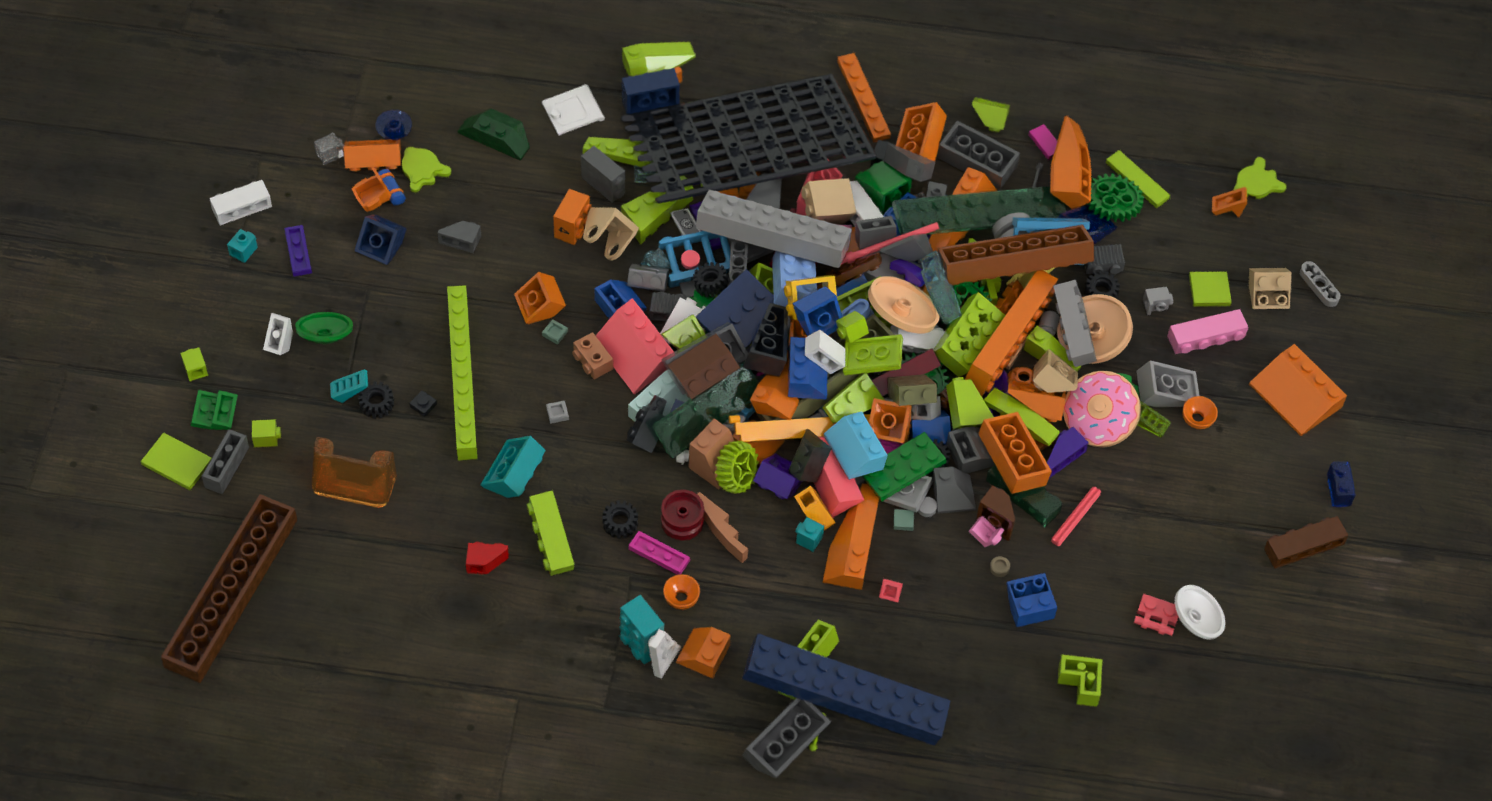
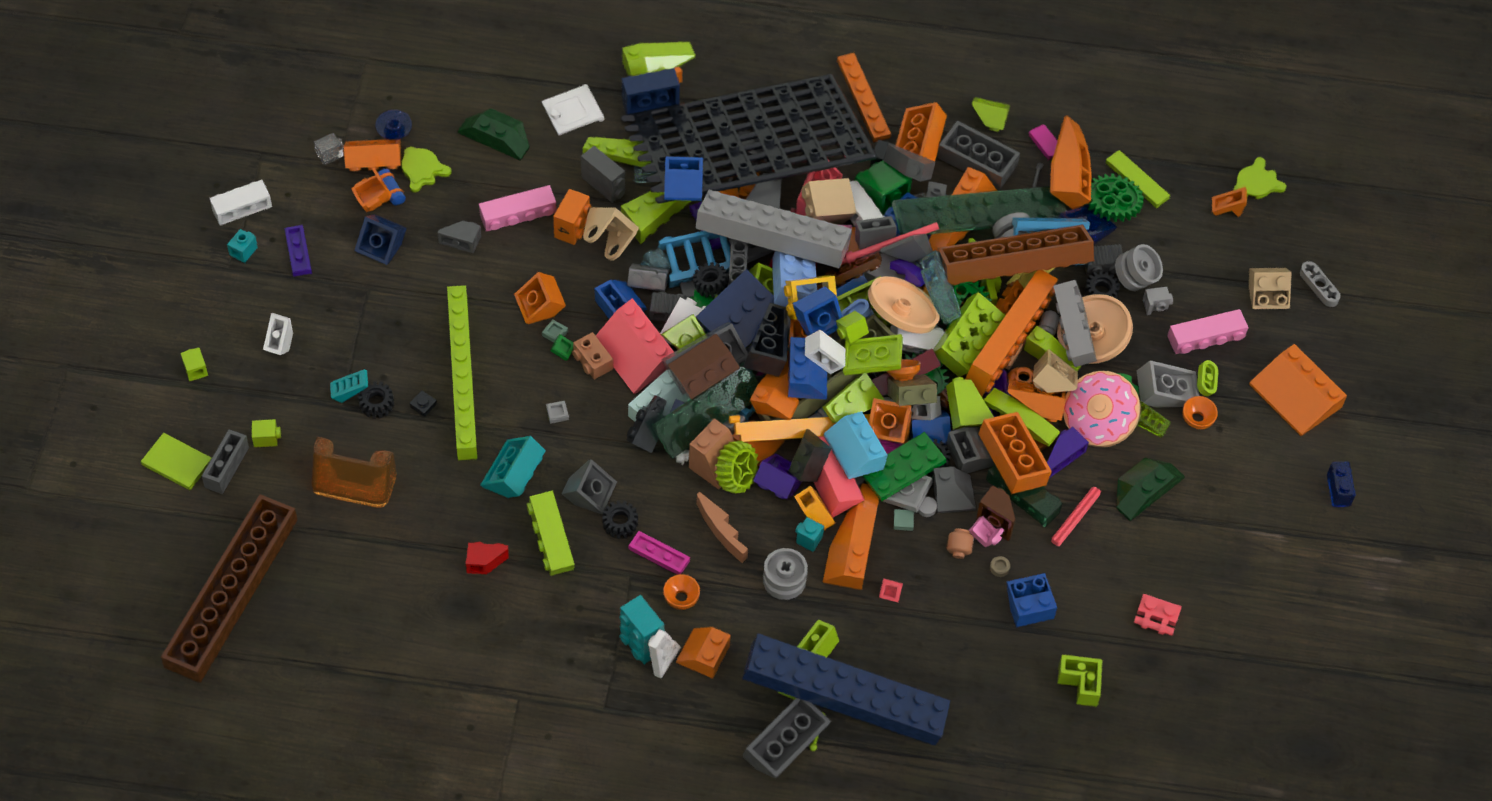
green slope [190,390,238,430] -> none
green dish [295,312,353,344] -> none
dark red wheel [661,489,705,541] -> none
slope [670,209,701,244] -> none
coral tile [681,250,700,270] -> none
white dish [1175,585,1225,639] -> none
lime tile [1189,272,1232,306] -> none
reddish brown brick [1264,516,1348,569] -> none
none -> bright pink brick [479,185,557,231]
none -> green tile [550,334,574,361]
none -> dark grey slope [562,459,617,514]
none -> blue slope [664,156,703,201]
none -> light grey wheel [763,548,808,600]
none -> orange piece [887,359,921,381]
none -> nougat head [947,528,974,559]
none -> light grey wheel [1115,244,1163,291]
none -> dark green wedge [1116,457,1185,521]
none -> lime plate [1197,360,1218,396]

